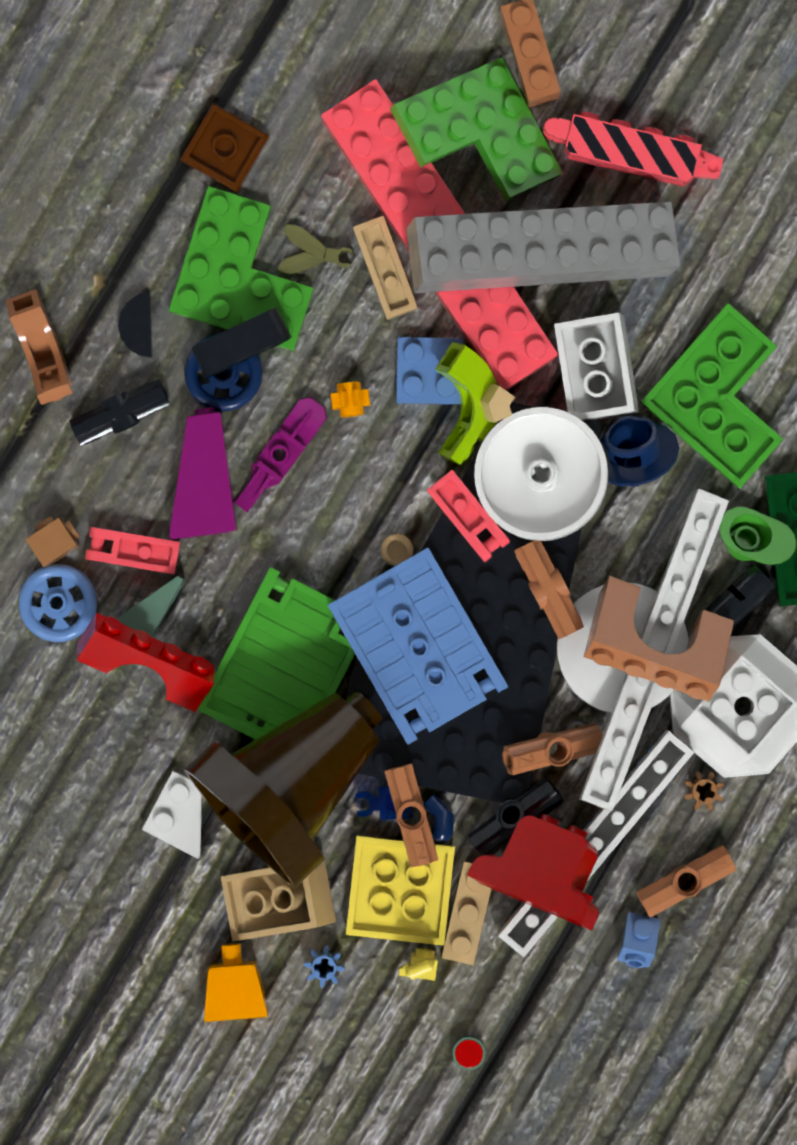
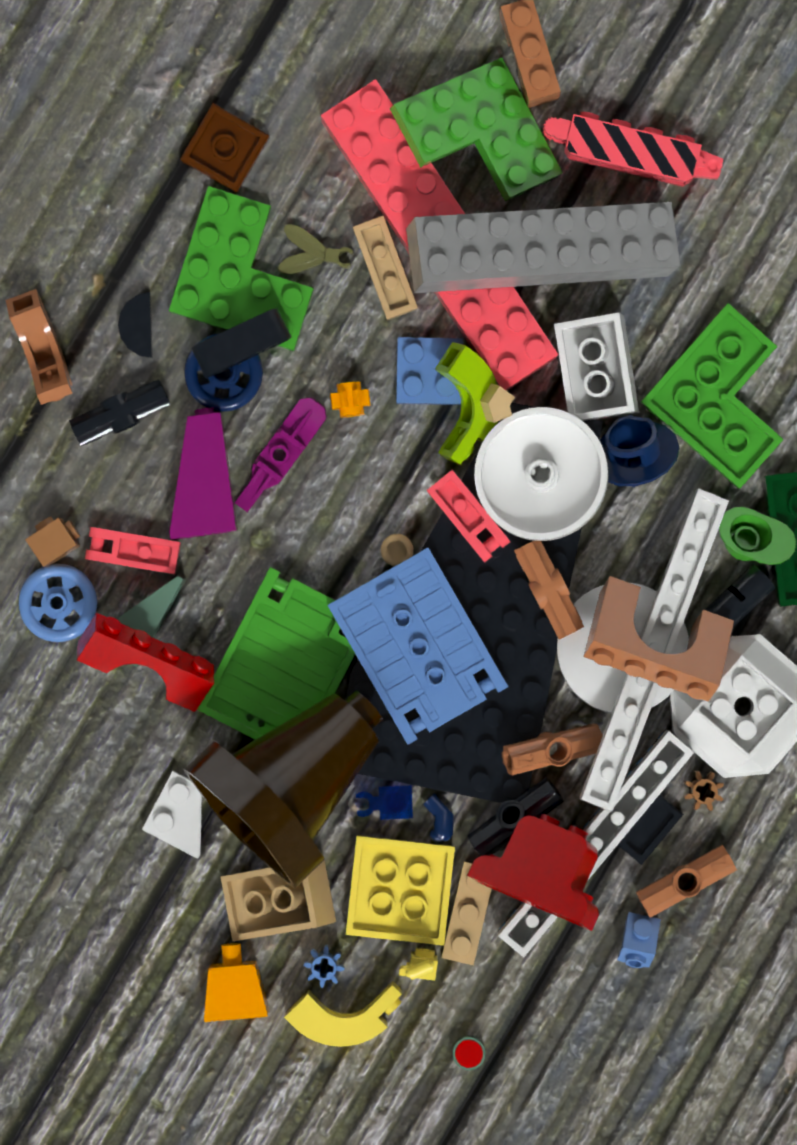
nougat piece [384,763,439,868] -> none
none -> light yellow arch [284,981,402,1047]
none -> black tile [618,795,684,865]

